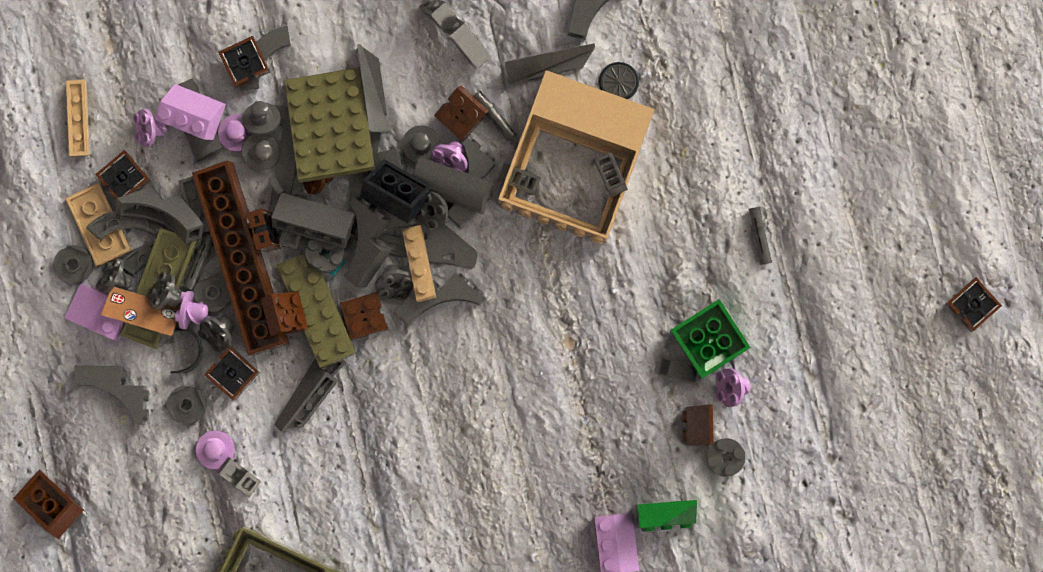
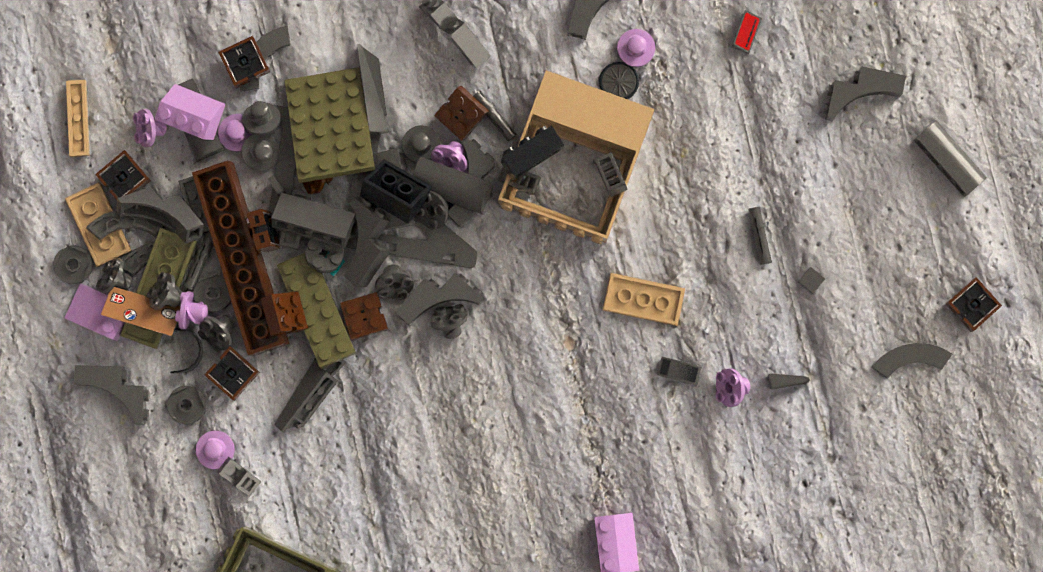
reddish brown slope [13,469,84,539] -> none
tan plate [402,225,436,302] -> none
dark grey wedge [505,43,595,84] -> none
green slope [635,500,697,532] -> none
green slope [669,299,751,379] -> none
reddish brown slope [682,404,714,446] -> none
dark grey plate [706,438,745,477] -> none
none -> dark grey plate [430,304,468,339]
none -> black brick [500,125,564,181]
none -> tan tile [602,273,685,326]
none -> lavender plate [617,29,655,67]
none -> red slope [731,10,762,54]
none -> dark grey slope [767,373,810,390]
none -> dark grey tile [798,267,825,294]
none -> dark grey arch [823,66,906,121]
none -> dark grey tile [872,343,953,378]
none -> dark grey brick [913,120,987,197]

